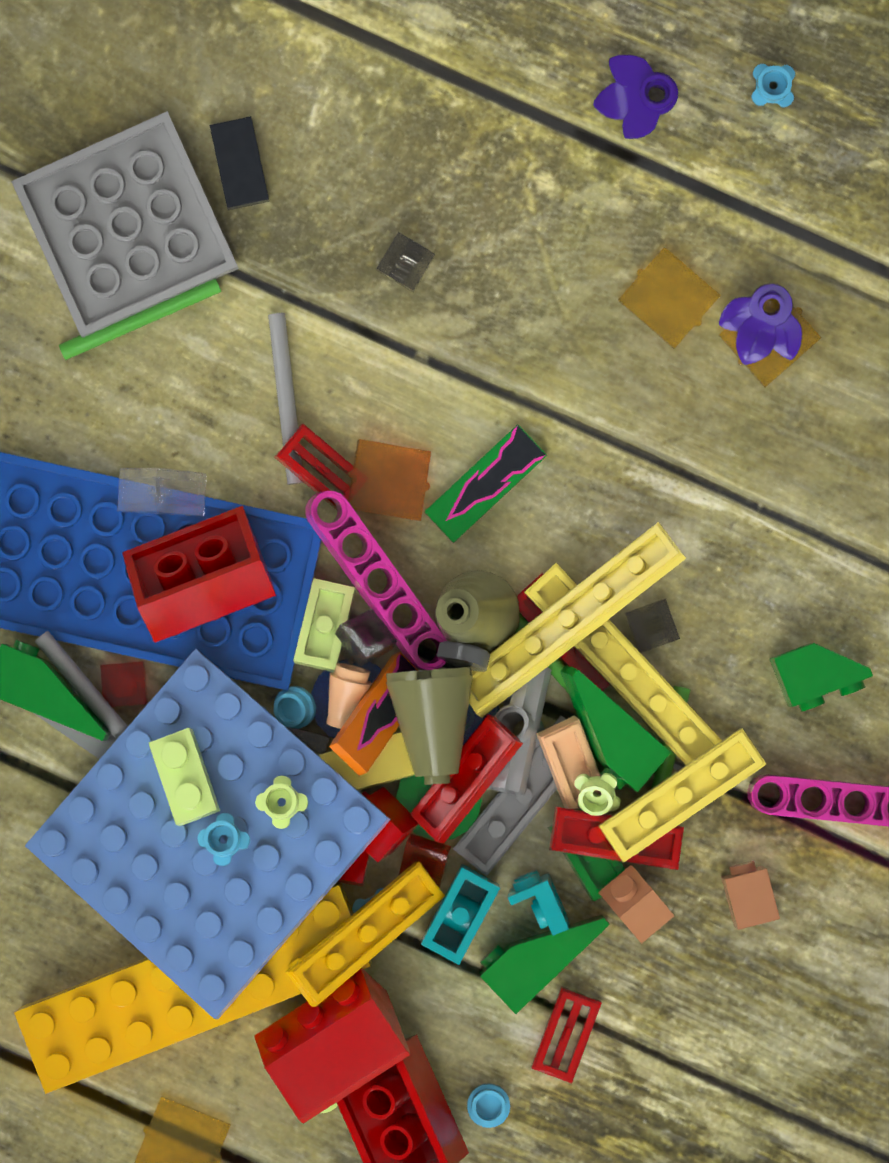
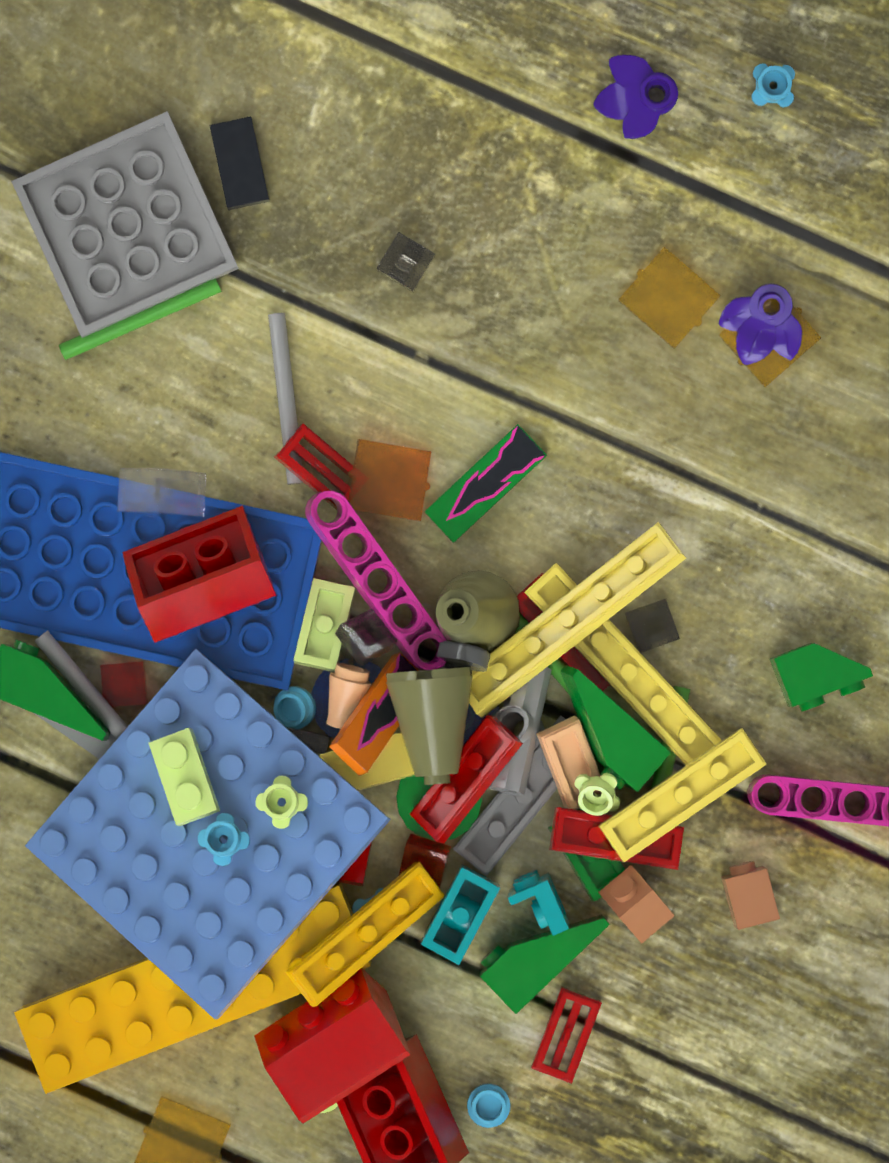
red brick [362,787,419,863] -> none

